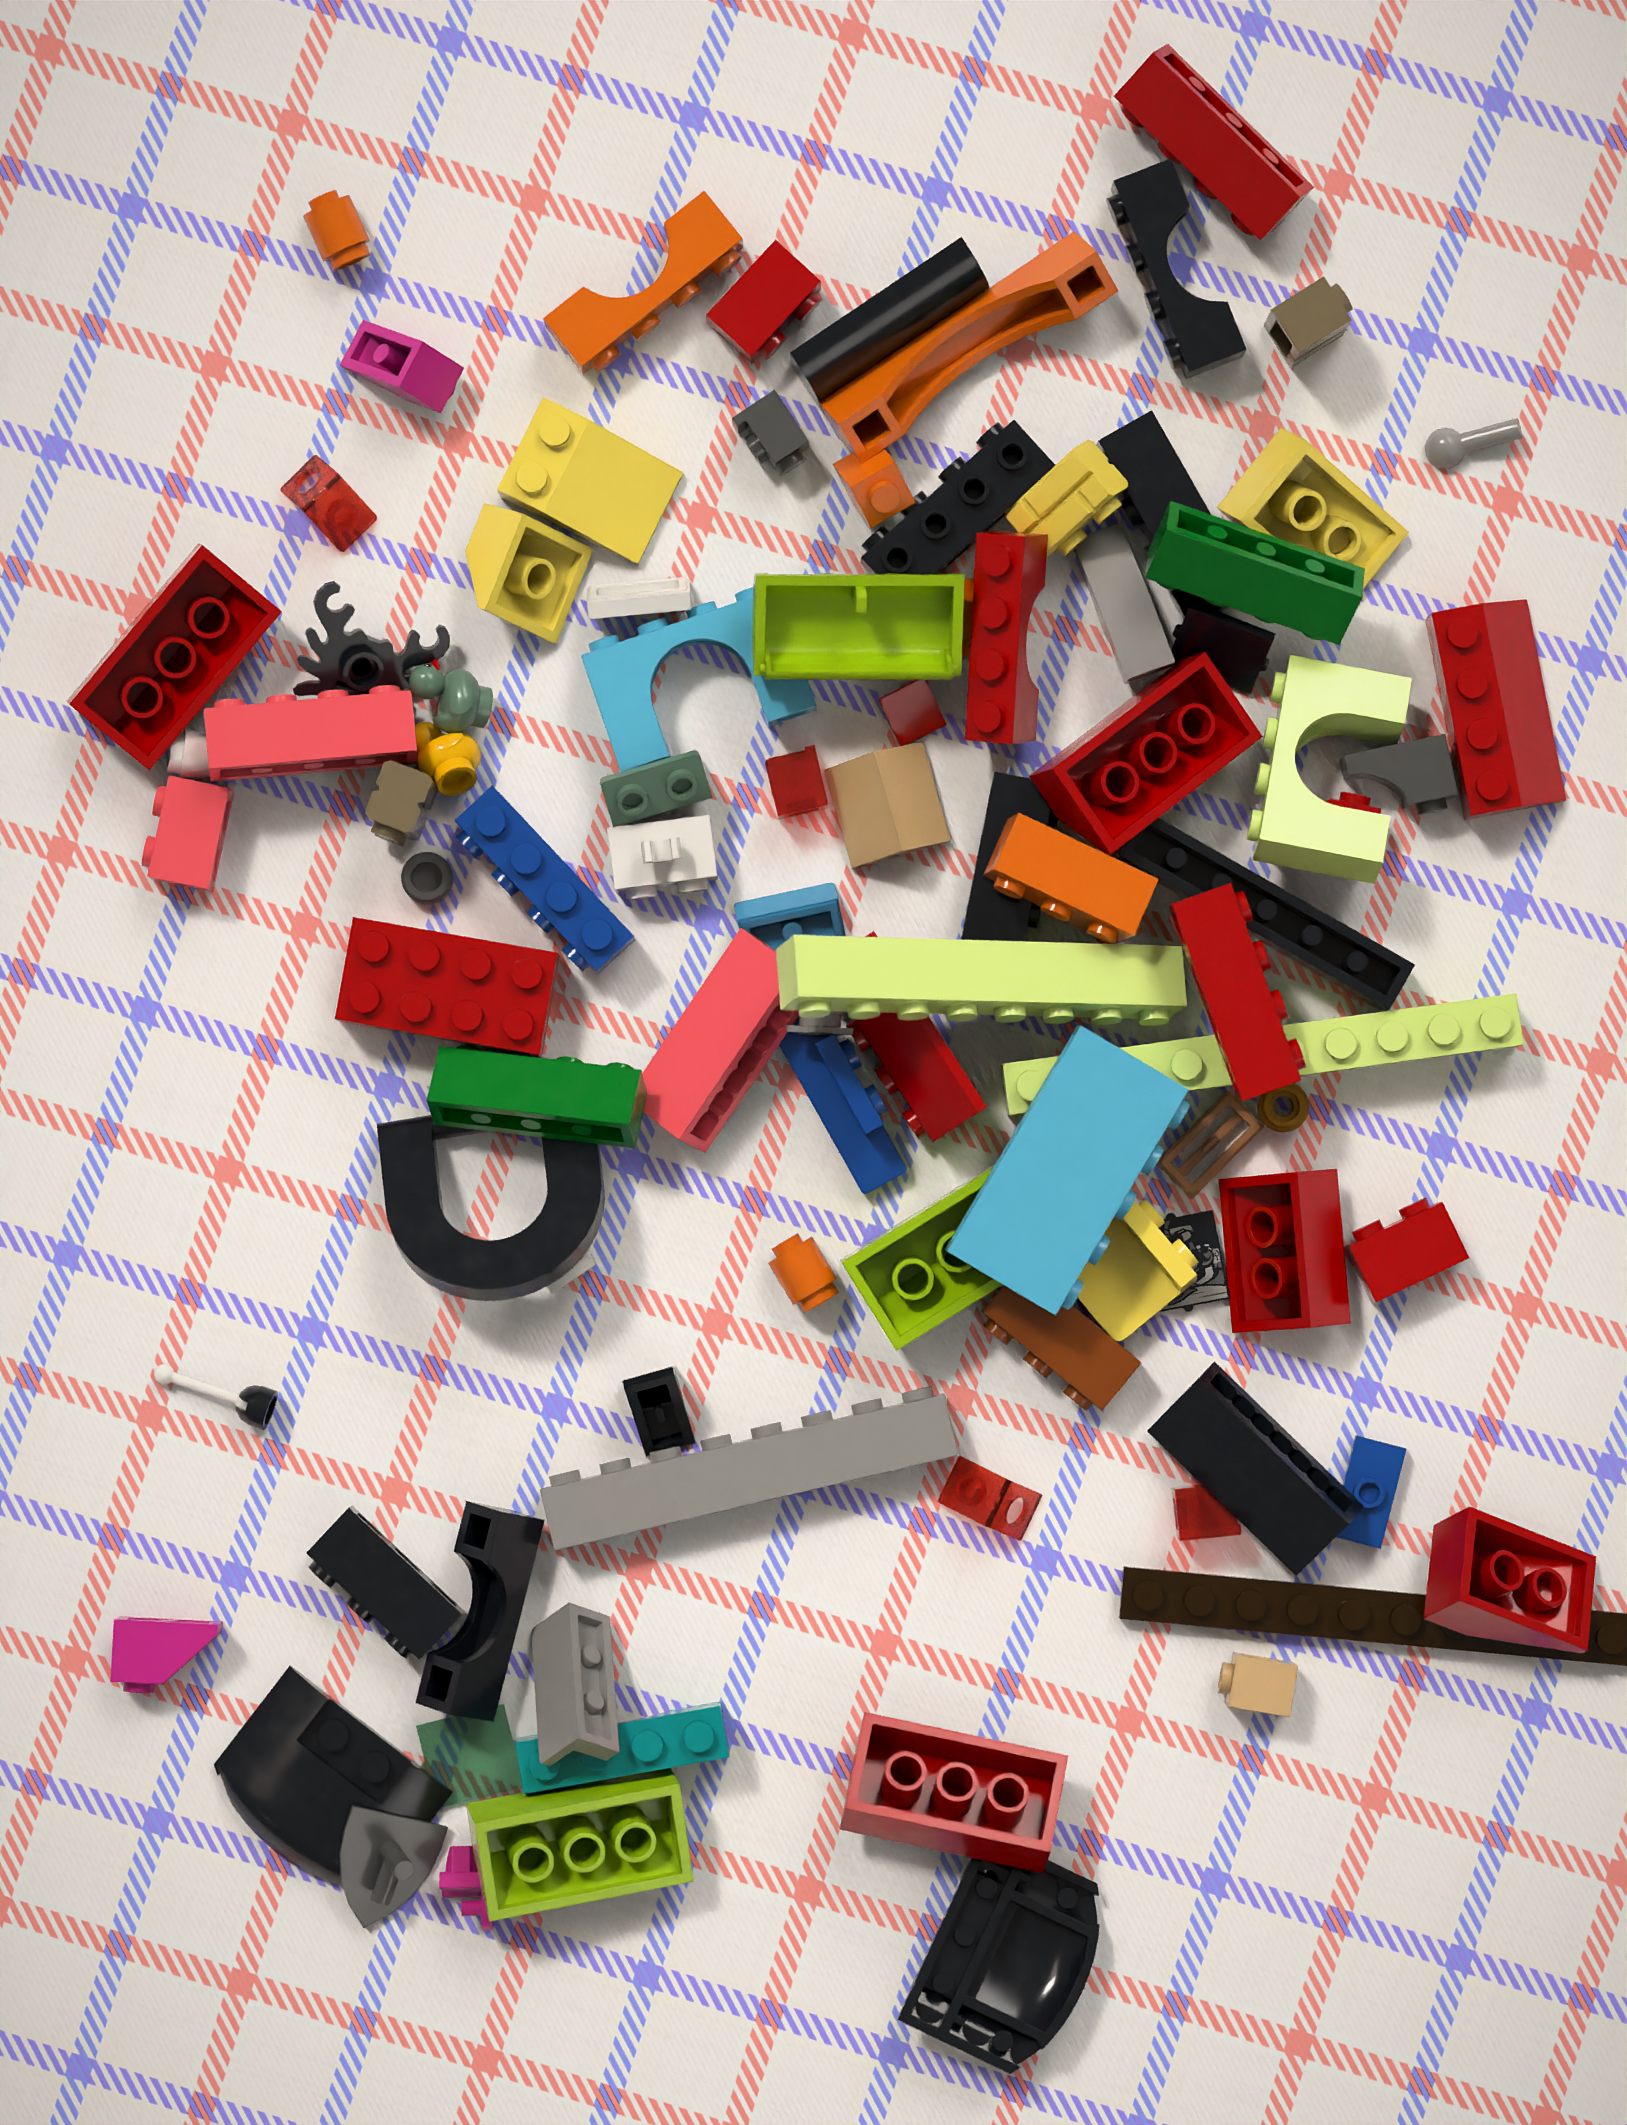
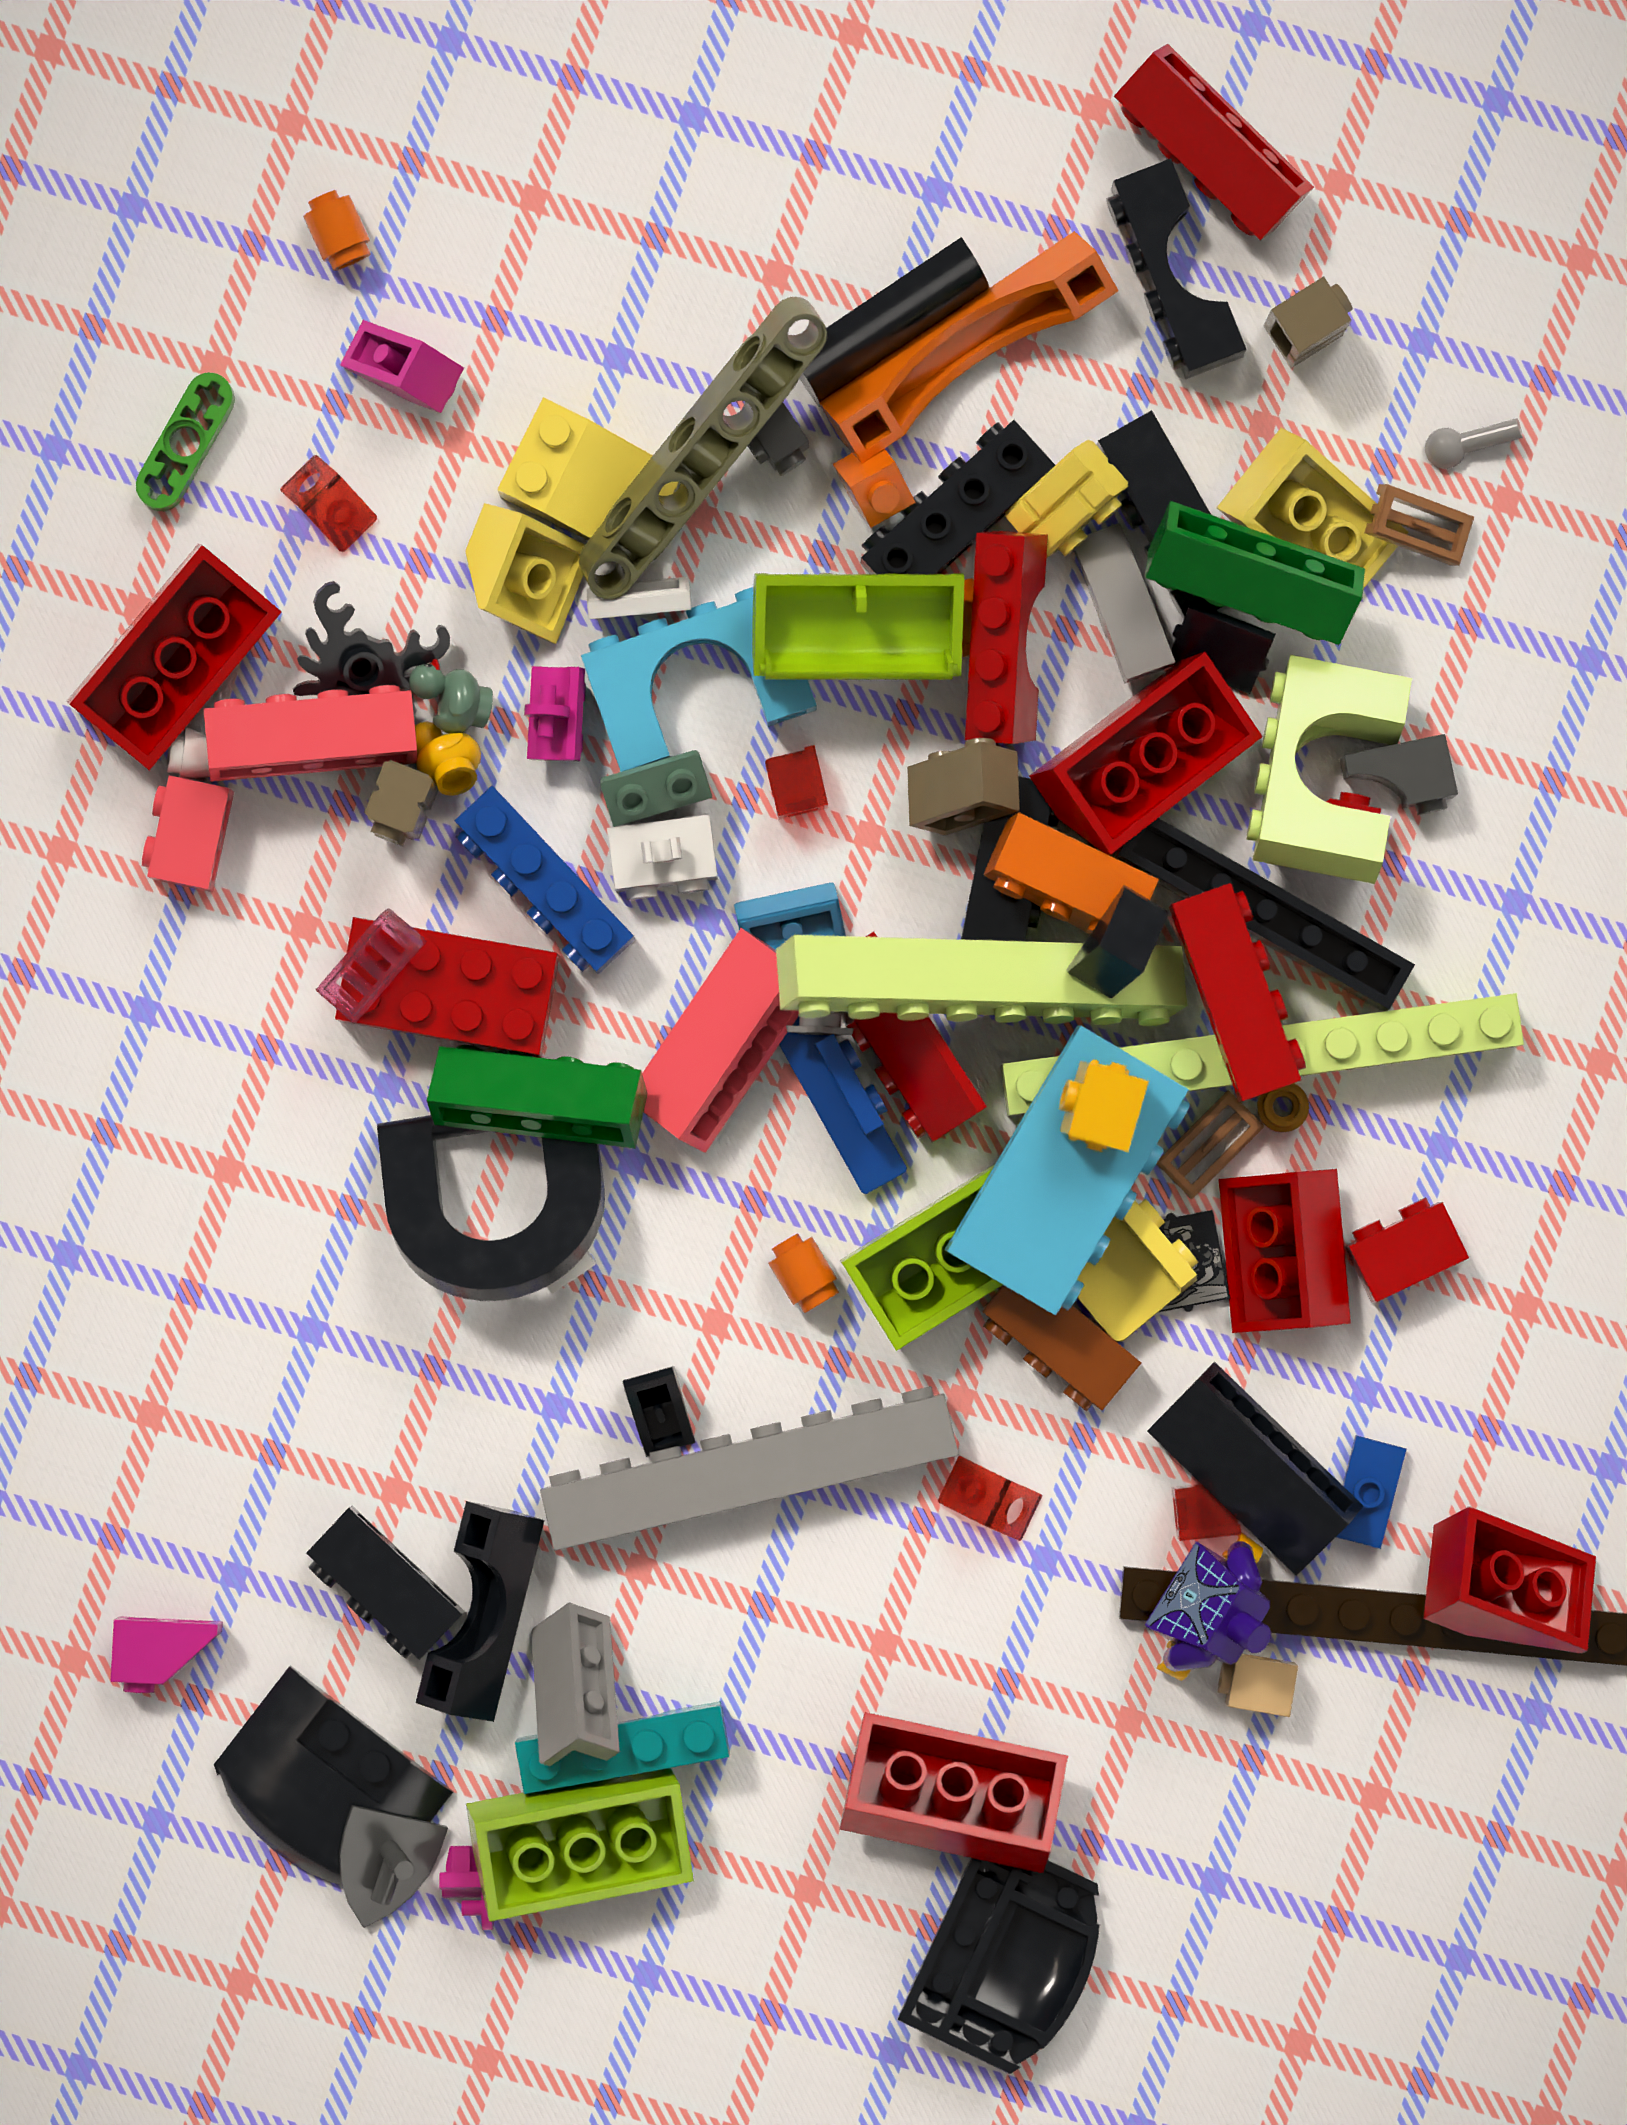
hinge [154,1364,278,1430] -> none
dark grey tile [401,852,454,904] -> none
clear green piece [416,1703,522,1807] -> none
orange arch [543,191,743,374] -> none
red brick [706,239,822,364] -> none
tan slope [824,742,951,869] -> none
red slope [878,680,947,746] -> none
red slope [1425,599,1566,820] -> none
none -> bright green beam [136,373,235,511]
none -> clear pink slope [315,908,427,1024]
none -> dark pink hips [524,666,586,761]
none -> olive beam [579,297,827,599]
none -> dark tan brick [907,738,1020,836]
none -> yellow head [1059,1060,1149,1152]
none -> black slope [1067,885,1169,998]
none -> dark purple torso [1144,1531,1271,1681]
none -> medium nougat tile [1364,484,1474,566]

